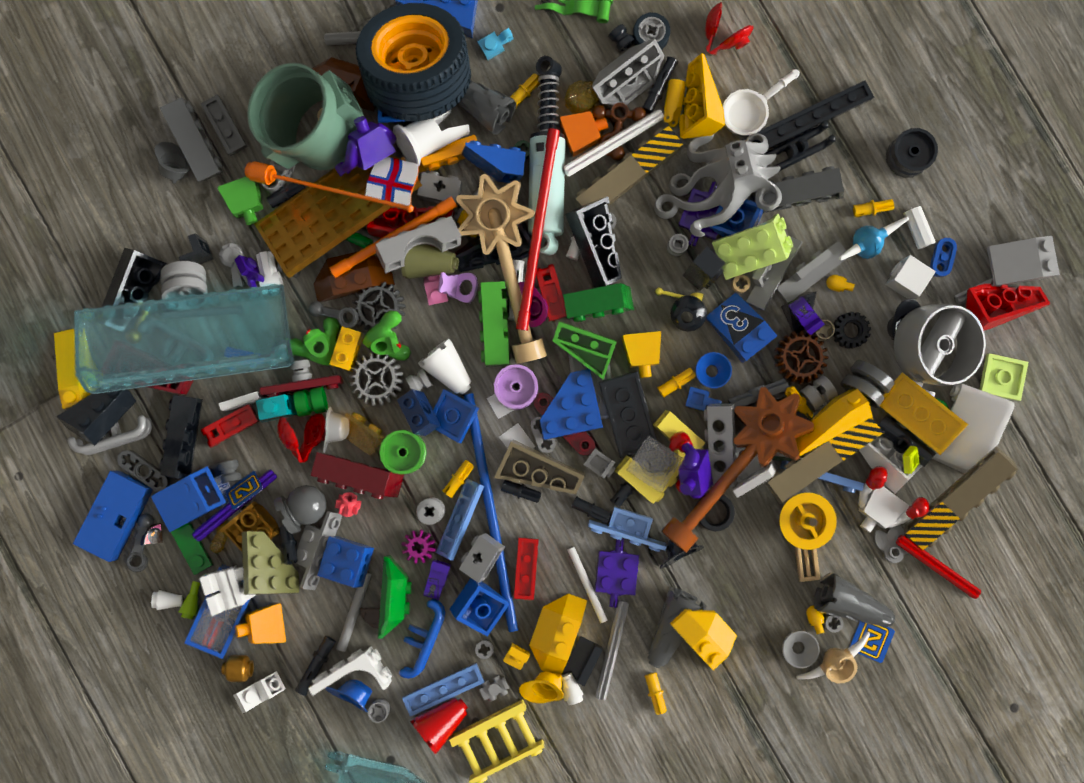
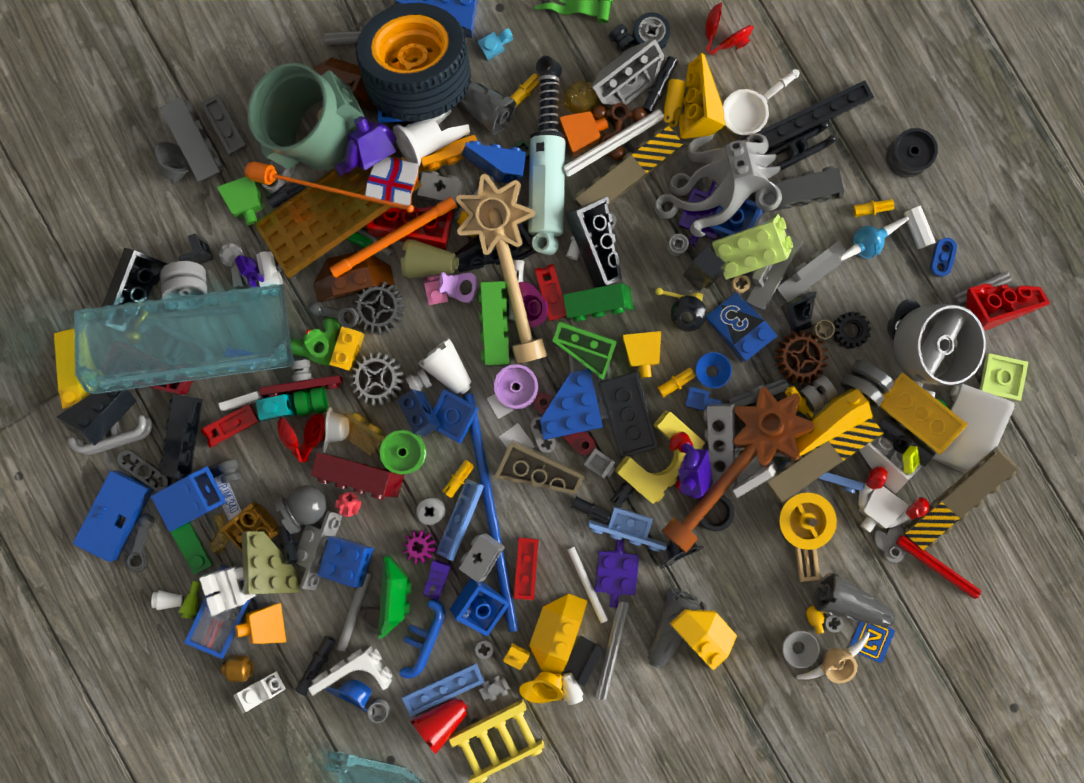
dark brown tile [141,523,163,545] -> none
dark purple axle [192,469,277,542] -> none
sticker [225,471,263,510] -> none
bright green head [362,311,411,361] -> none
light grey arch [376,216,461,273] -> none
black axle [501,480,541,503] -> none
red piece [516,128,560,331] -> none
clear plate [626,436,682,492] -> none
yellow axle [644,672,667,715] -> none
dark purple leg [788,296,825,335] -> none
yellow cylinder [826,275,855,292] -> none
white head [885,255,936,299] -> none
light grey slope [987,236,1060,286] -> none

